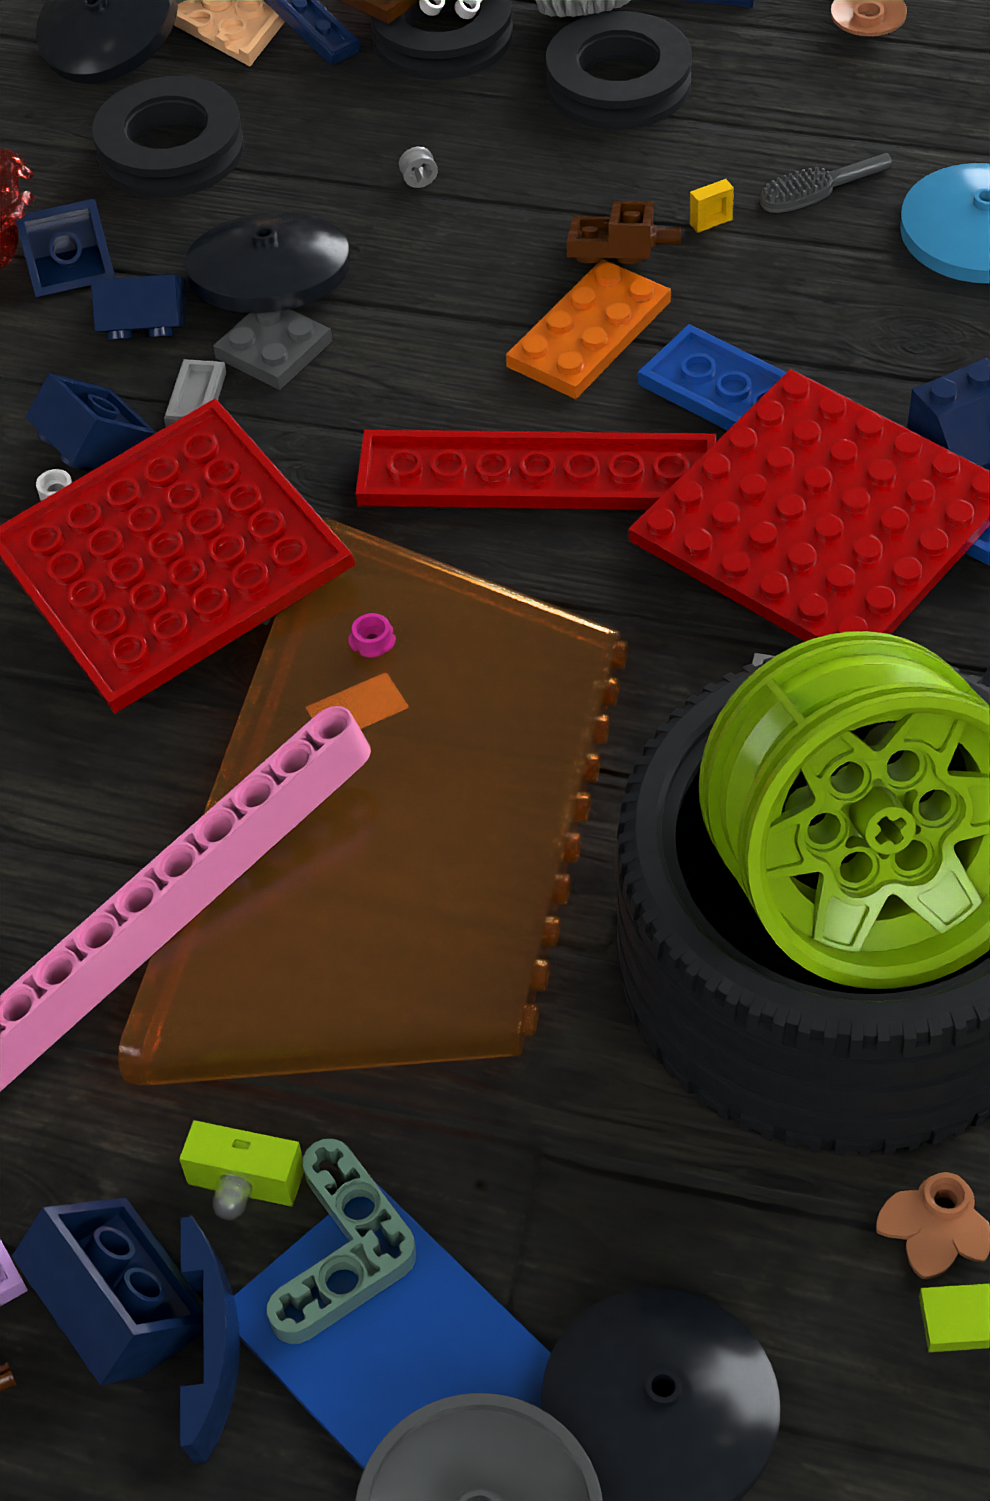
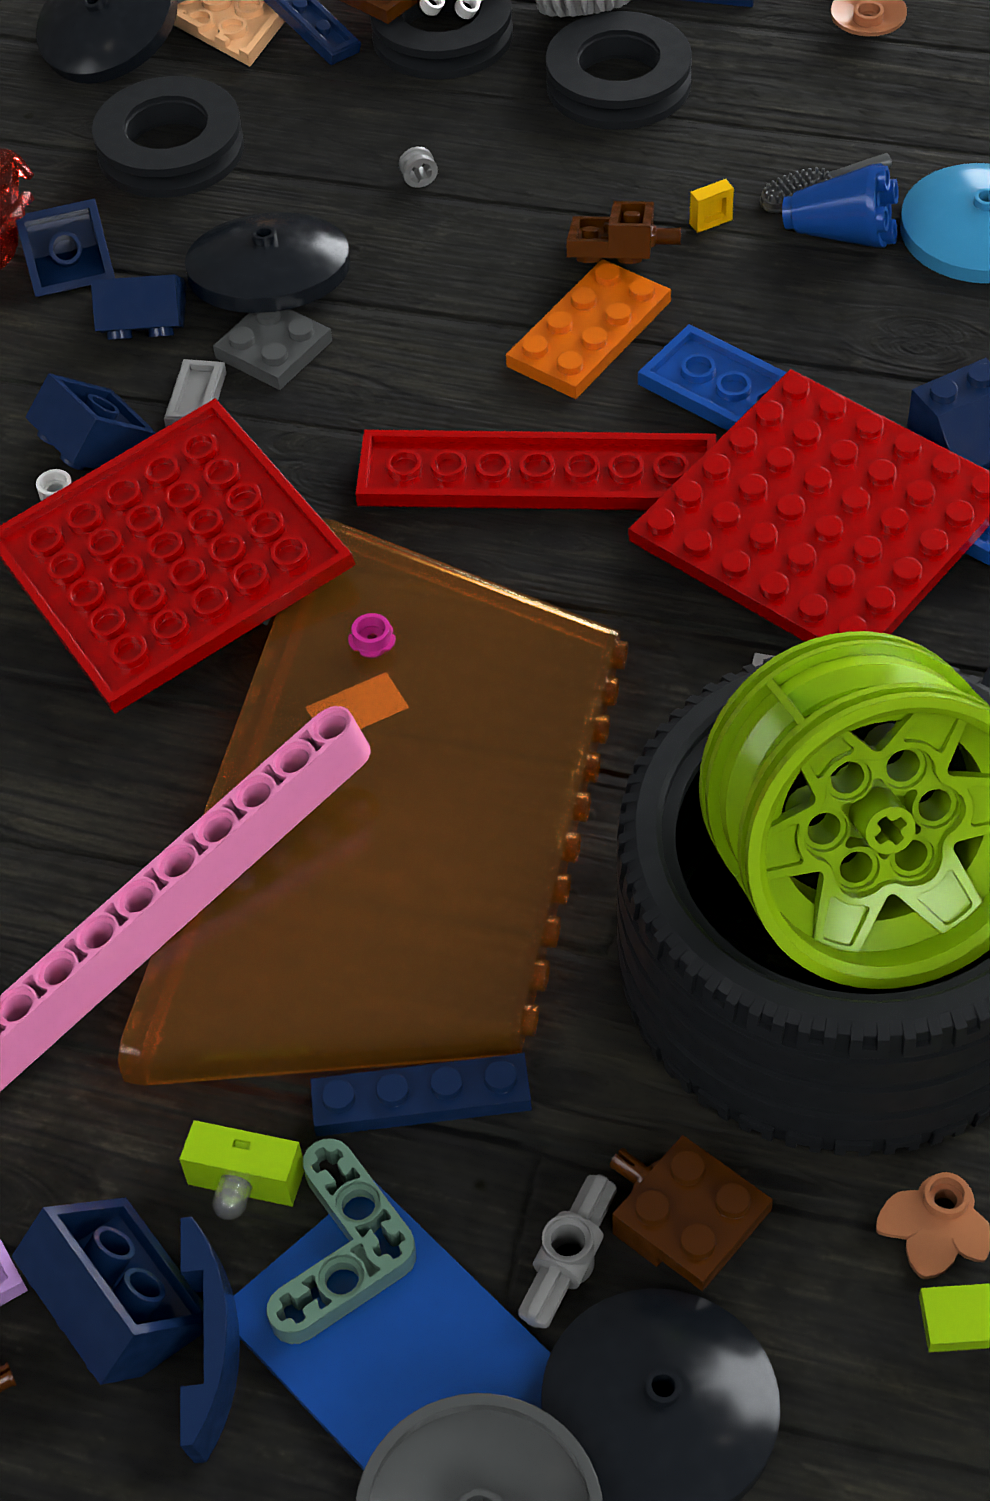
none -> dark blue plate [310,1053,532,1137]
none -> light grey axle [518,1174,617,1328]
none -> reddish brown plate [610,1135,773,1292]
none -> blue cone [782,163,899,248]

